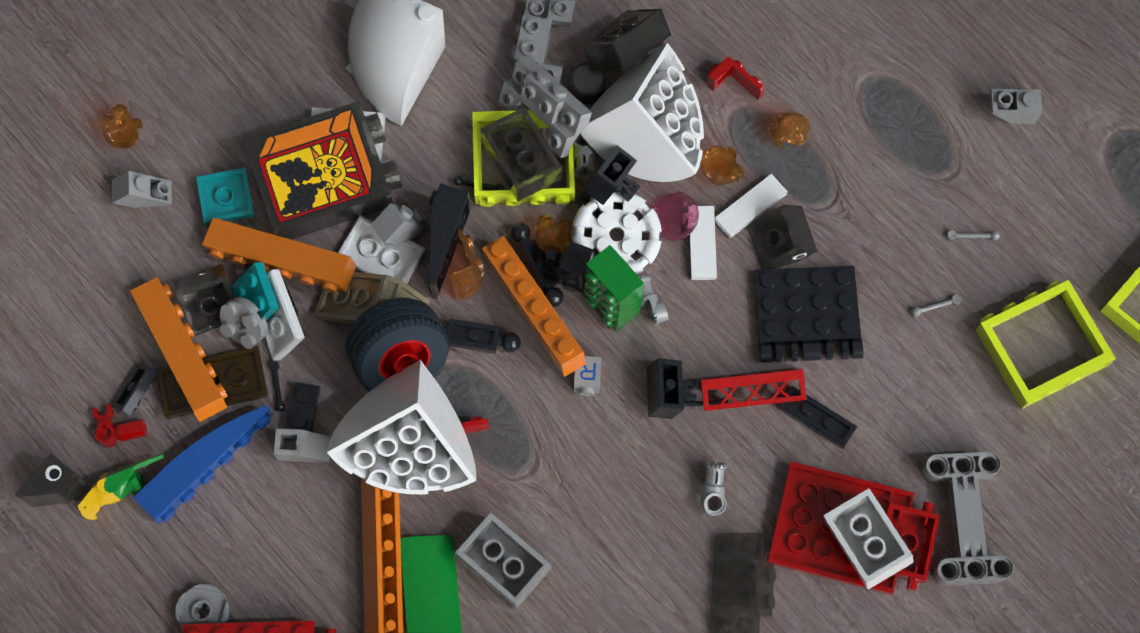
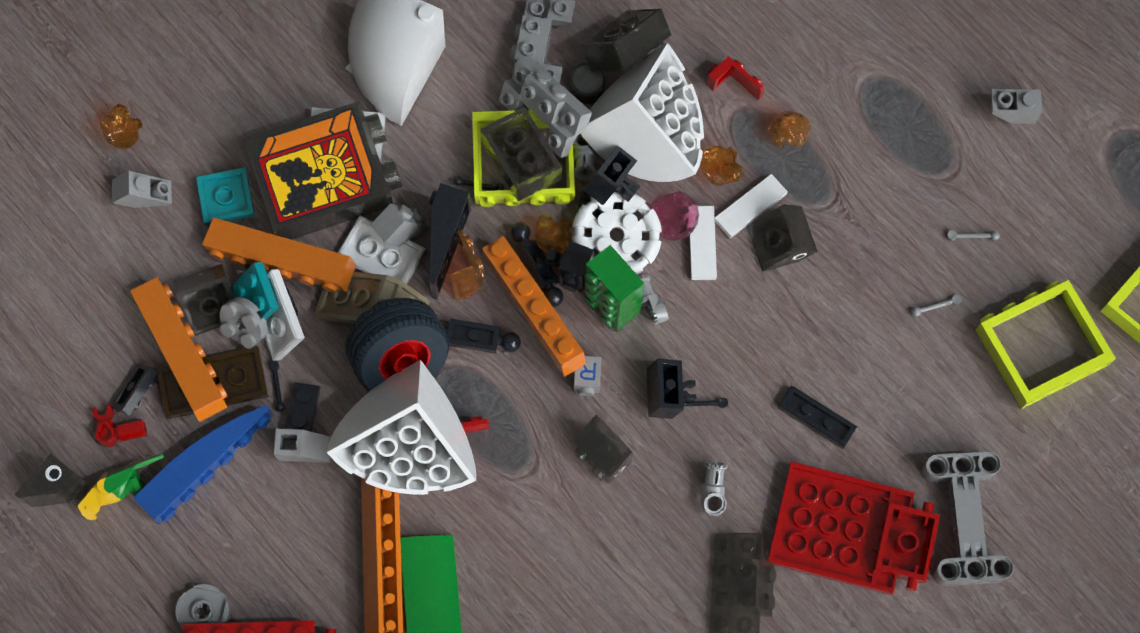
light grey brick [455,513,551,609] -> none
red fence [698,368,807,411] -> none
black hinge [753,266,863,363] -> none
white brick [823,489,914,589] -> none
none -> clear smoke slope [573,414,633,484]

